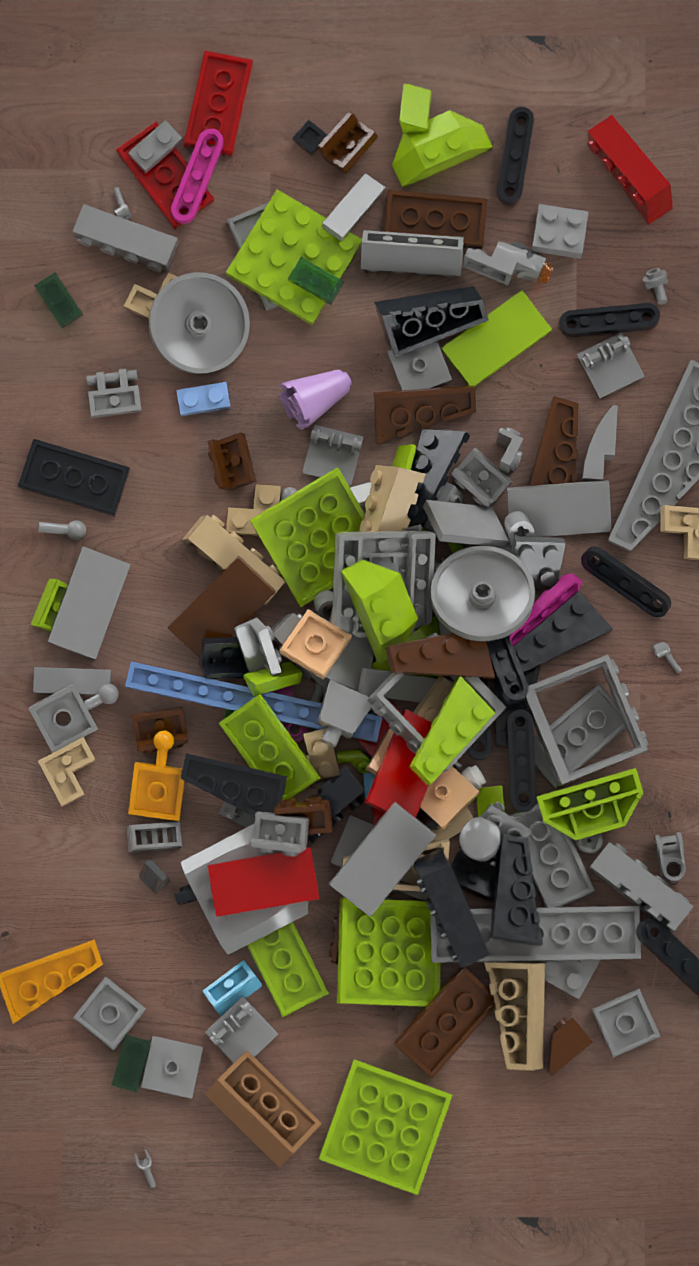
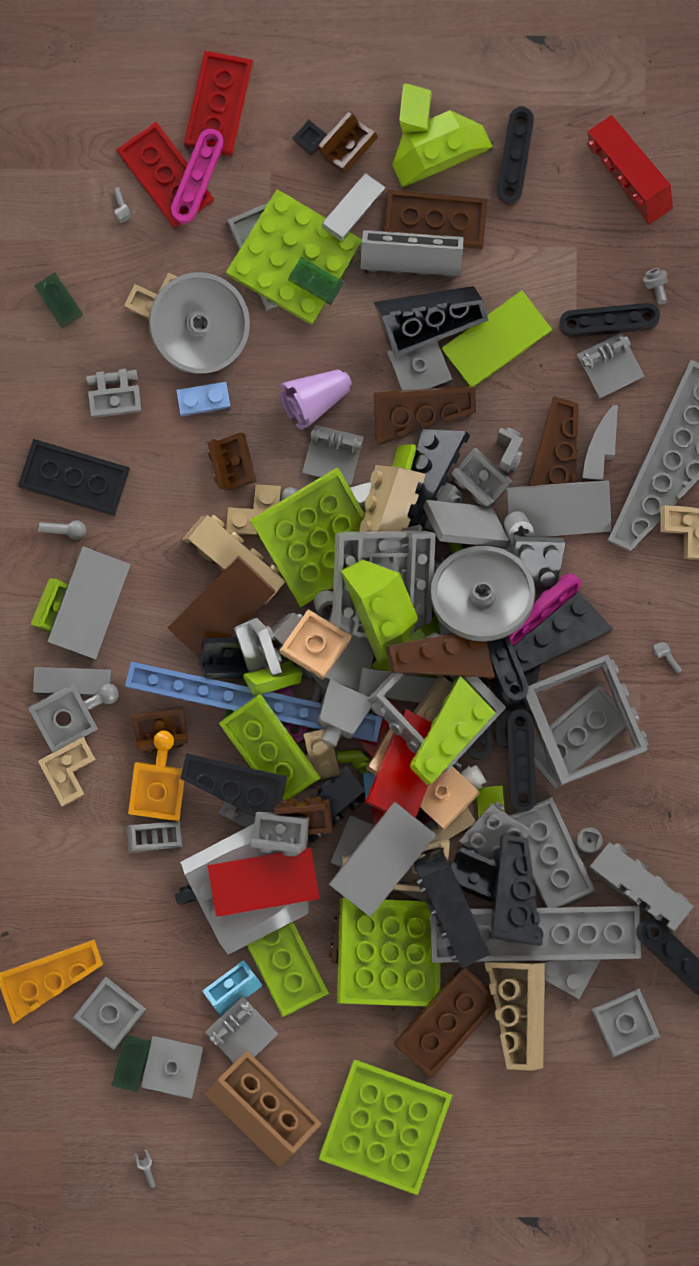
light grey brick [73,204,179,272] -> none
light grey plate [129,120,183,173] -> none
dark grey slope [139,859,170,894] -> none
light grey hair [459,817,501,862] -> none
light grey plate [462,242,554,285] -> none
light grey plate [532,204,588,259] -> none
lime wedge [536,768,644,841] -> none
reddish brown slope [548,1017,593,1076] -> none
black plate [581,546,671,618] -> none
light grey piece [654,832,686,884] -> none

